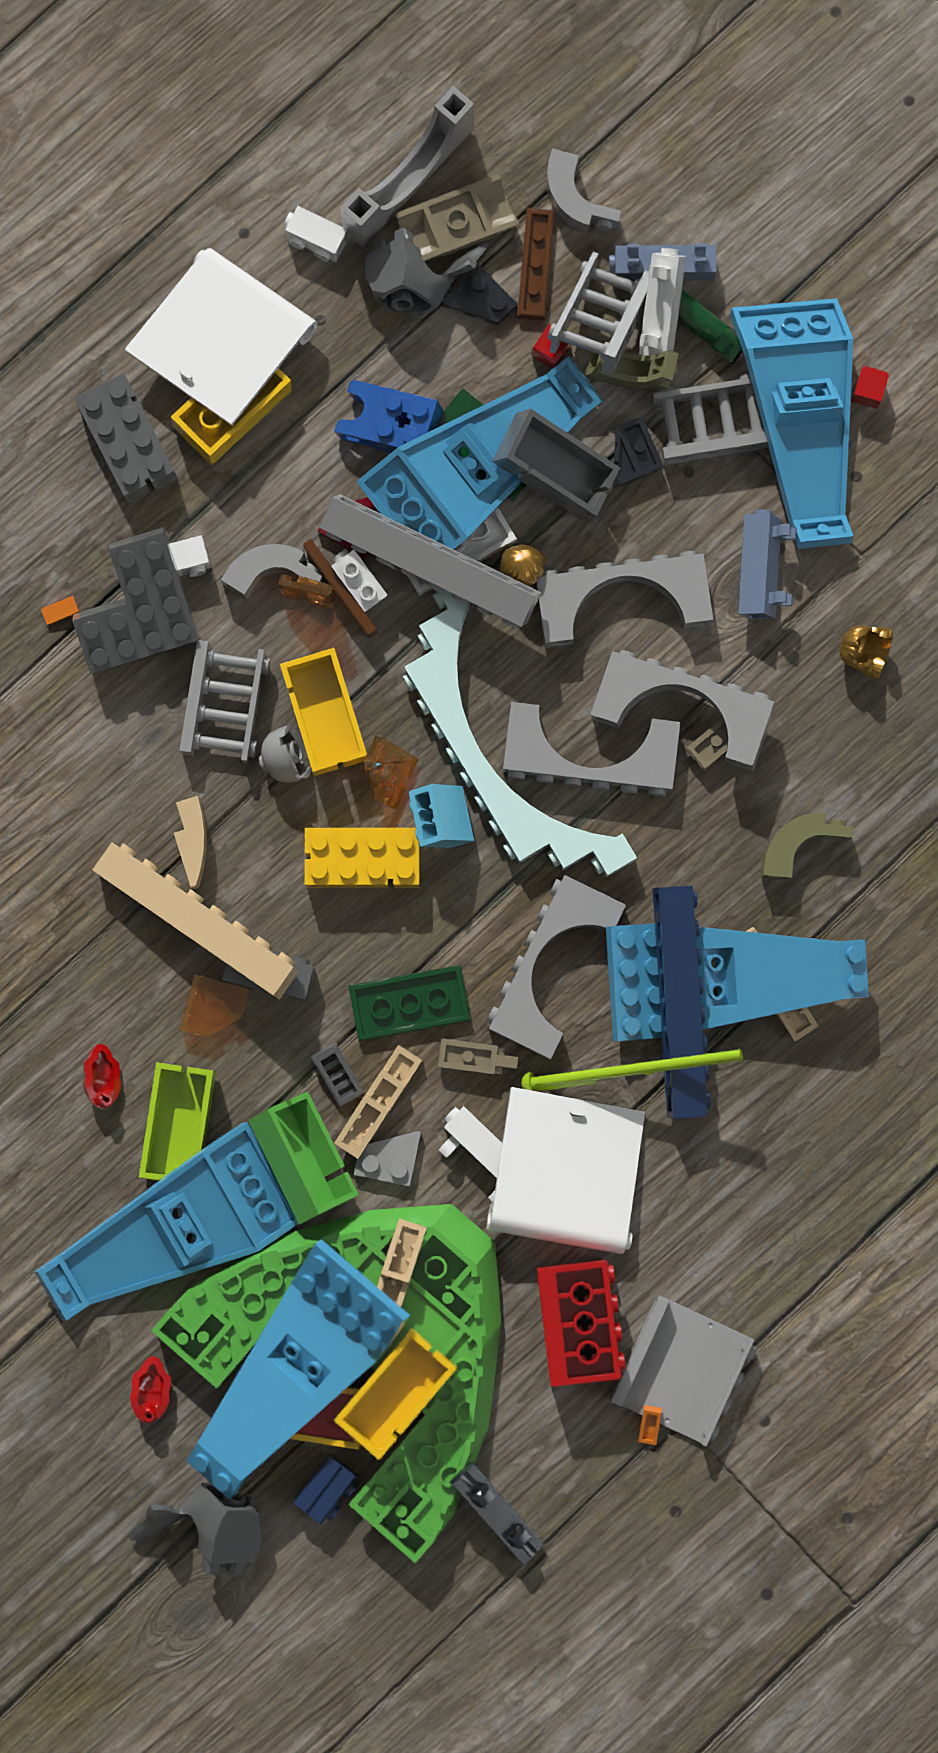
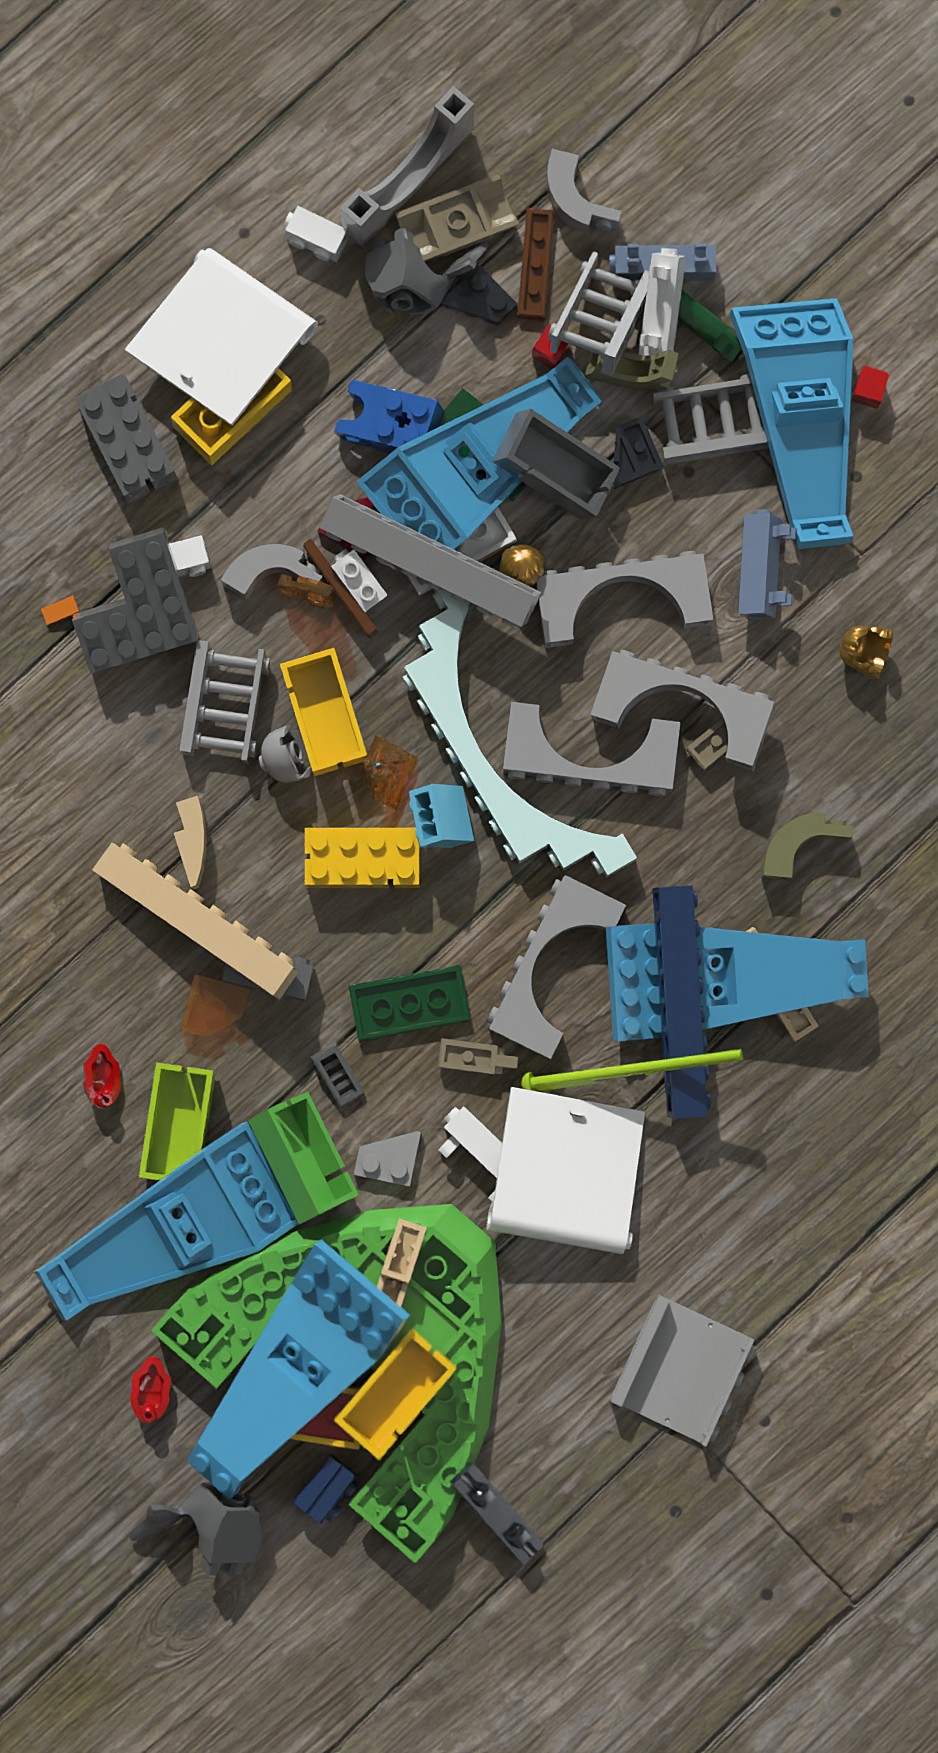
tan slope [334,1045,423,1159] -> none
red brick [536,1259,626,1387] -> none
orange piece [638,1405,662,1445] -> none

